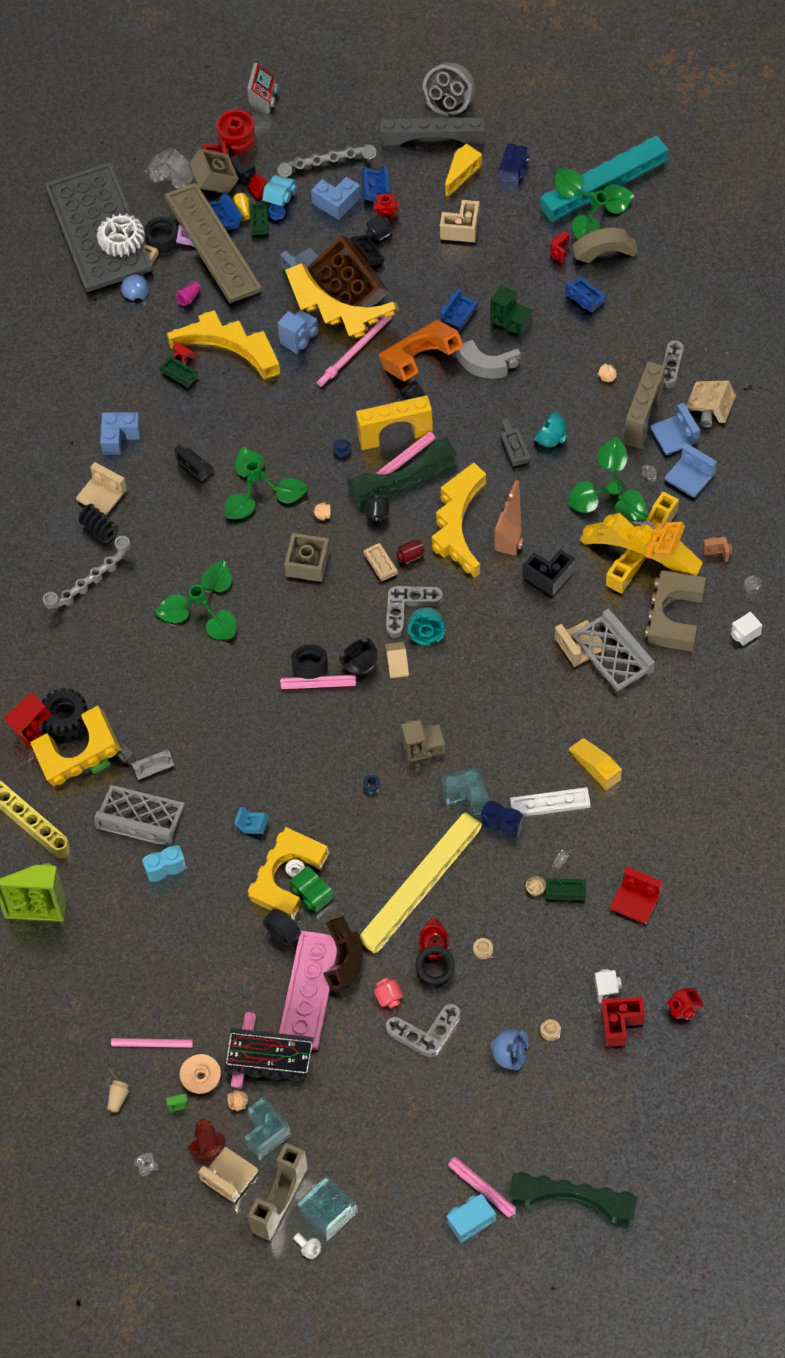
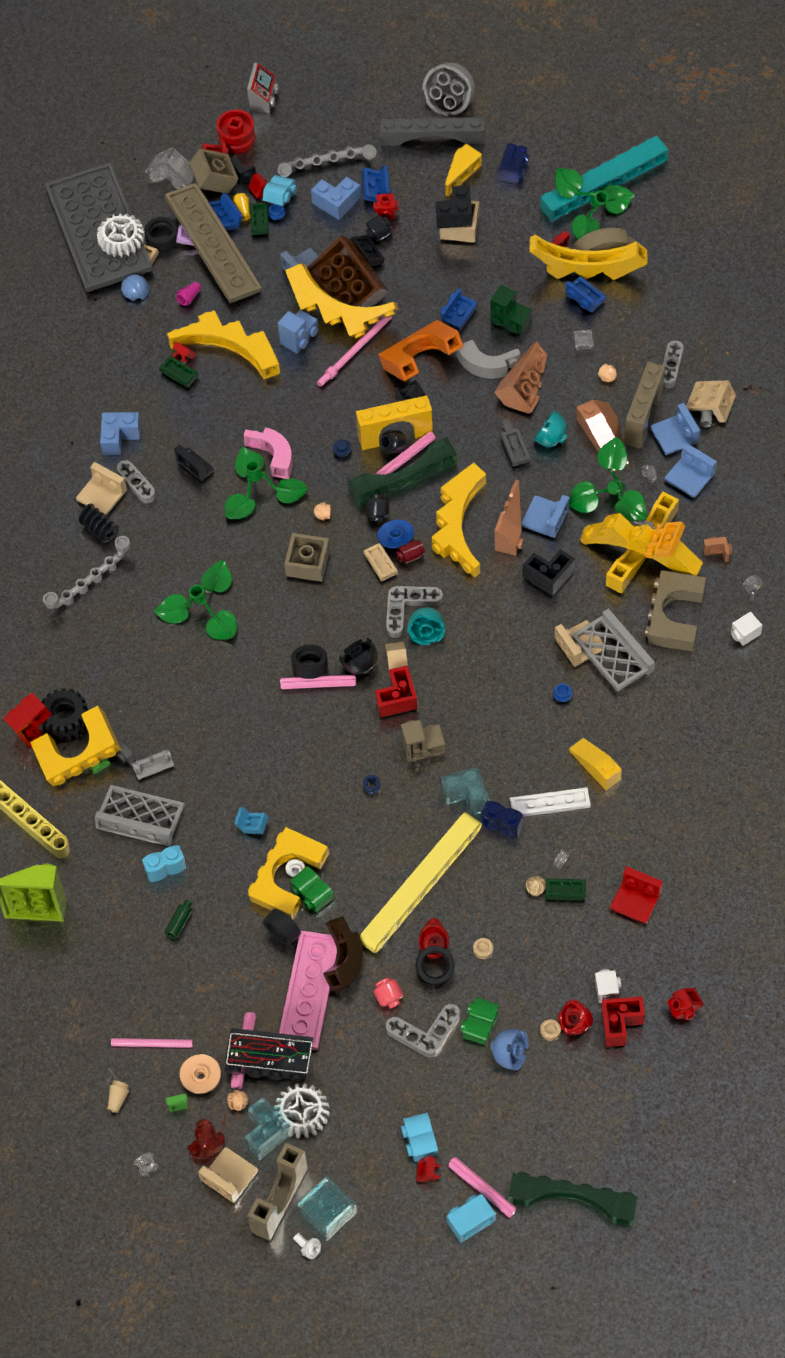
none -> light grey beam [117,460,155,503]
none -> dark green cylinder [164,900,192,939]
none -> bright pink arch [243,427,293,480]
none -> white gear [274,1083,330,1139]
none -> red brick [375,665,418,718]
none -> blue dish [377,520,414,548]
none -> black head [380,430,407,454]
none -> medium azure brick [401,1113,439,1162]
none -> red tile [416,1156,441,1183]
none -> black brick [435,185,472,229]
none -> green brick [460,997,500,1046]
none -> nougat wedge [494,342,547,414]
none -> medium blue bracket [521,495,570,538]
none -> yellow arch [529,234,647,280]
none -> blue plate [553,683,572,702]
none -> red hair [558,1000,593,1035]
none -> clear plate [574,330,594,350]
none -> nougat wedge [576,400,629,472]

